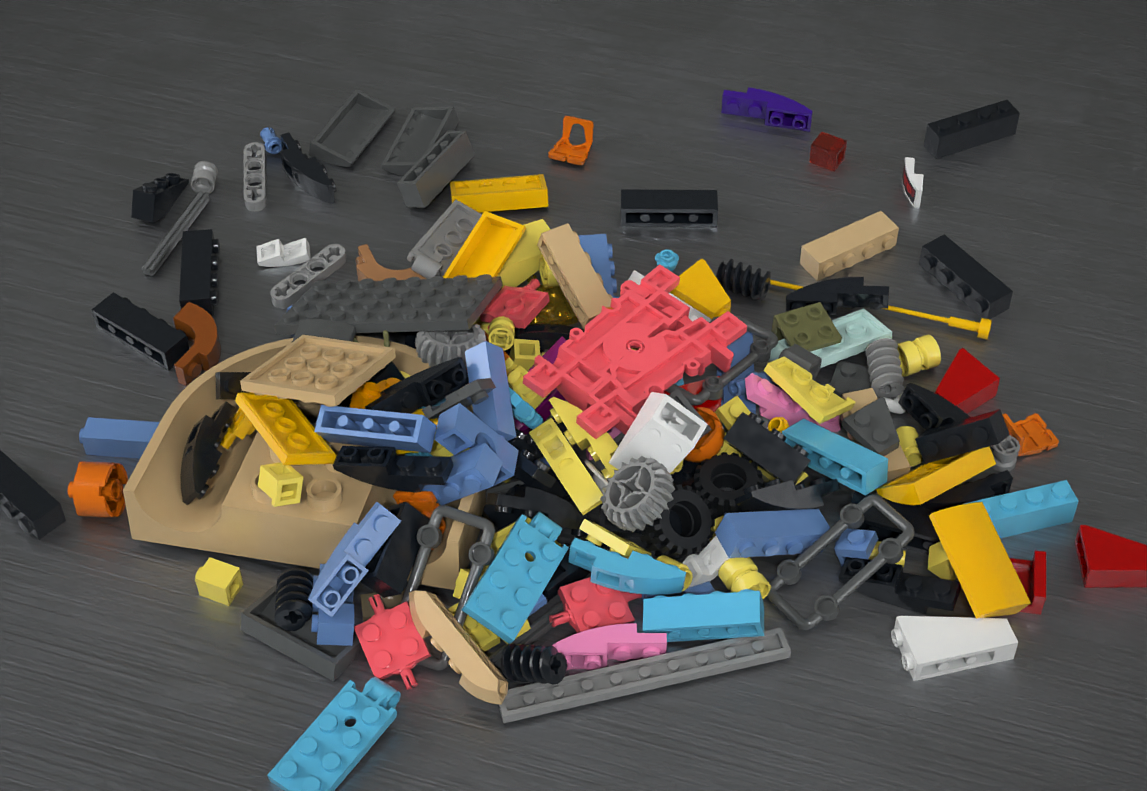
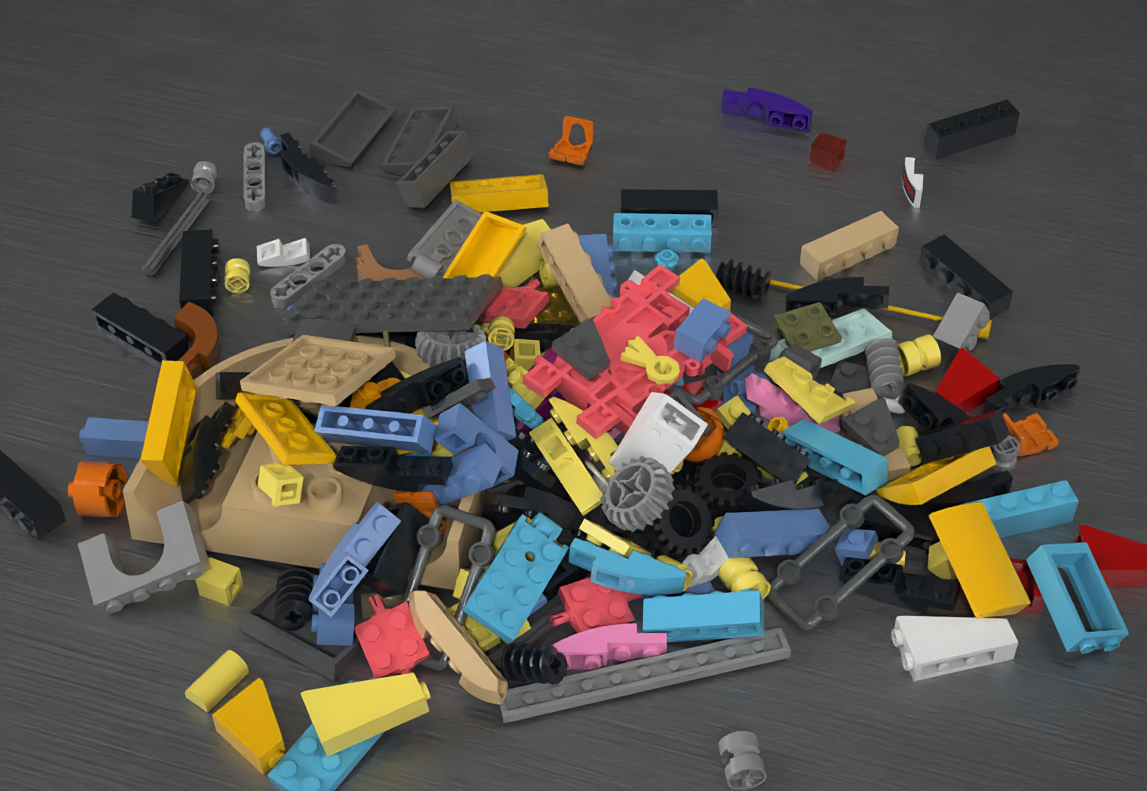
none -> light grey arch [78,500,211,613]
none -> yellow slope [140,361,198,486]
none -> light yellow brick [185,650,249,713]
none -> yellow slope [212,678,286,775]
none -> light yellow wheel [225,258,250,293]
none -> light yellow slope [300,673,431,757]
none -> dark grey wing [552,318,610,381]
none -> medium azure brick [613,213,712,253]
none -> light yellow piece [620,336,680,385]
none -> medium blue brick [673,298,731,362]
none -> light grey wheel [718,731,767,790]
none -> light grey brick [933,292,990,353]
none -> black slope [983,364,1080,414]
none -> medium azure piece [1026,542,1129,654]

